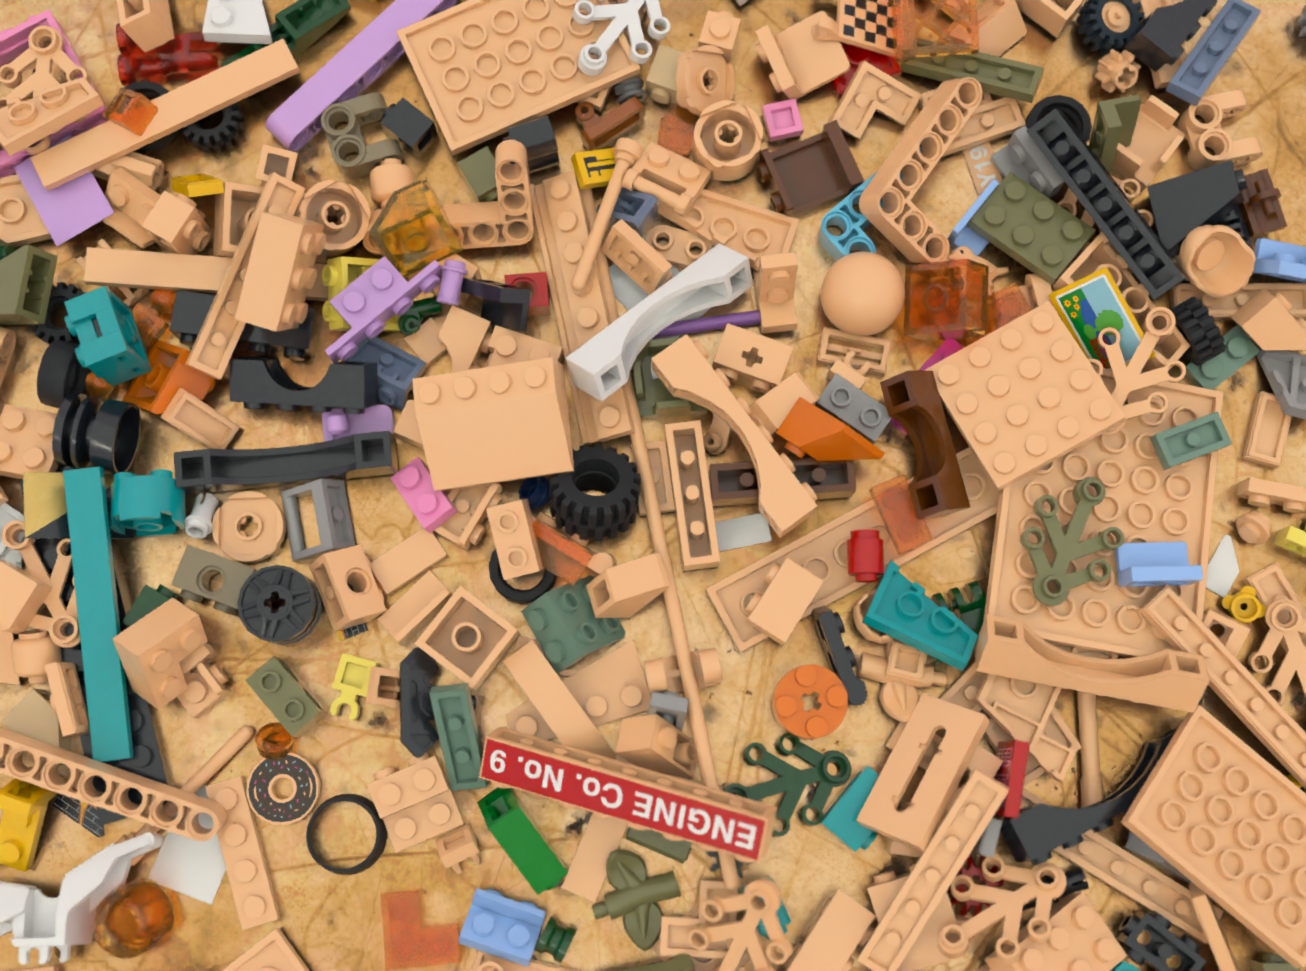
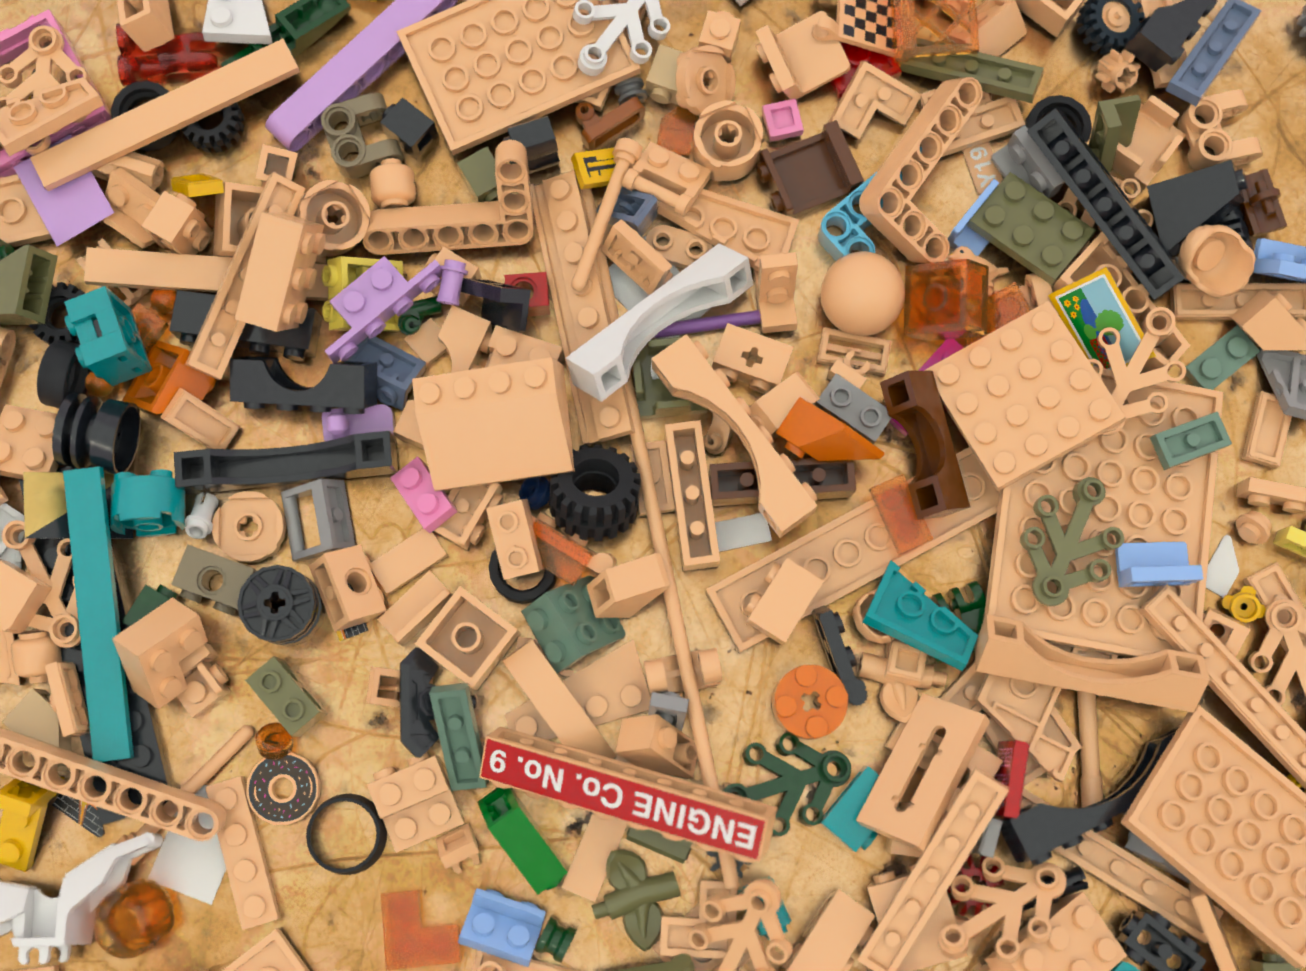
clear orange slope [103,87,158,136] -> none
light yellow plate [330,653,379,721] -> none
clear yellow slope [369,177,463,278] -> none
red brick [847,529,884,583] -> none
black tyre [1169,297,1226,366] -> none

